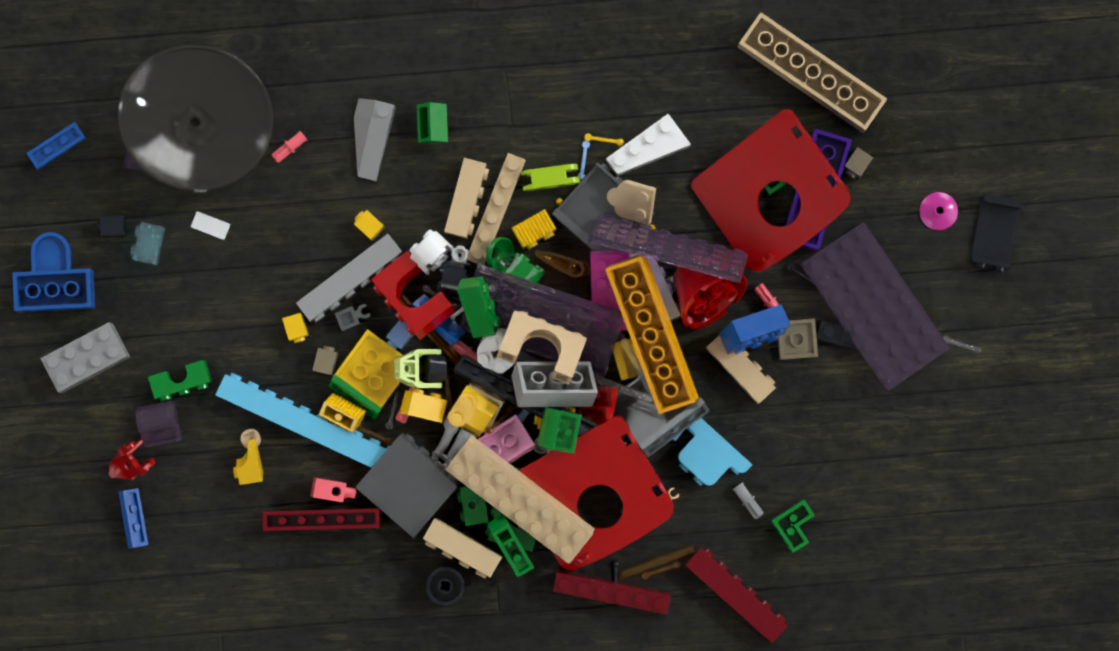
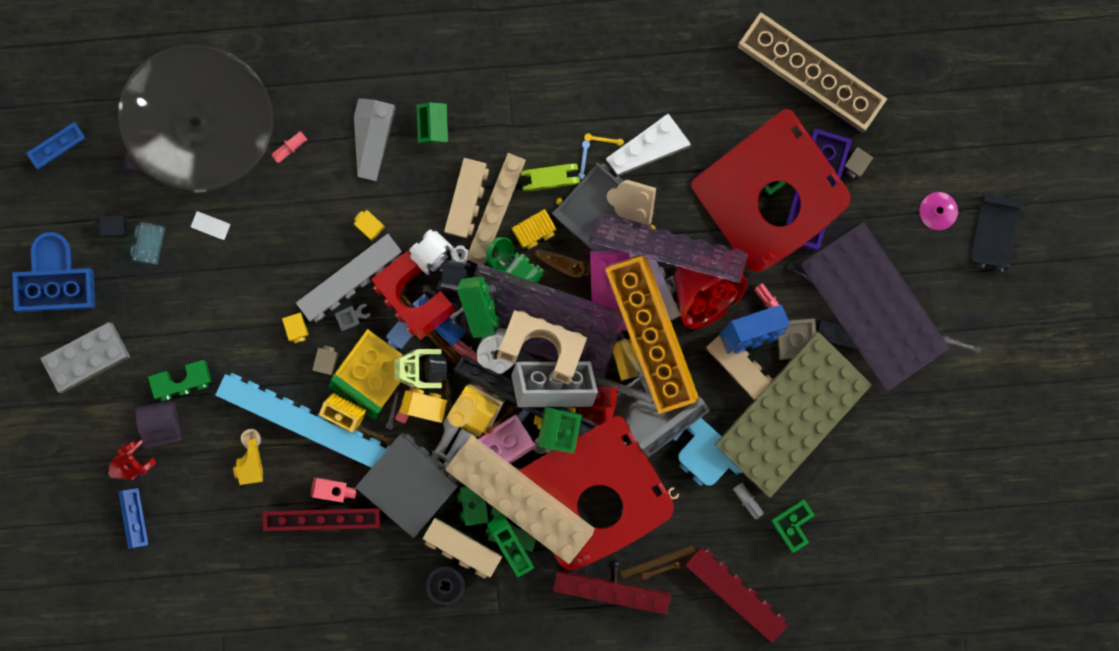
none -> olive plate [714,332,872,498]

